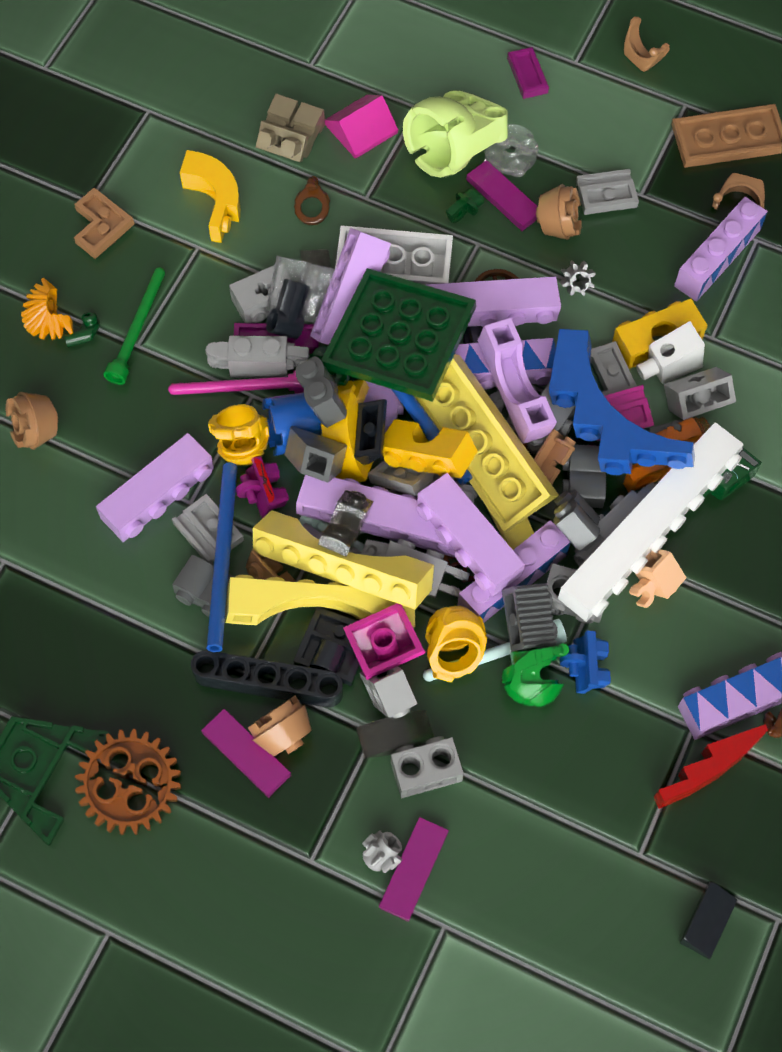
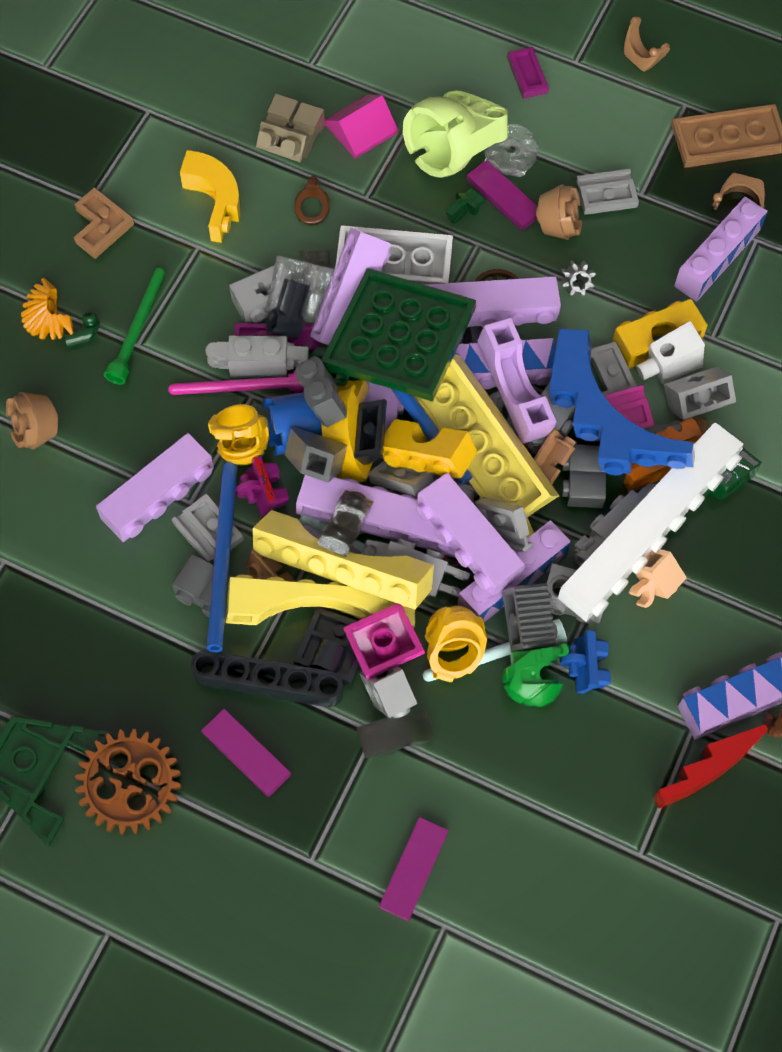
medium nougat cone [248,696,312,757] -> none
light grey gear [362,830,402,873] -> none
light grey brick [391,736,464,799] -> none
dark grey brick [553,489,600,551] -> none
black slope [680,881,737,959] -> none
none -> light grey plate [475,497,533,552]

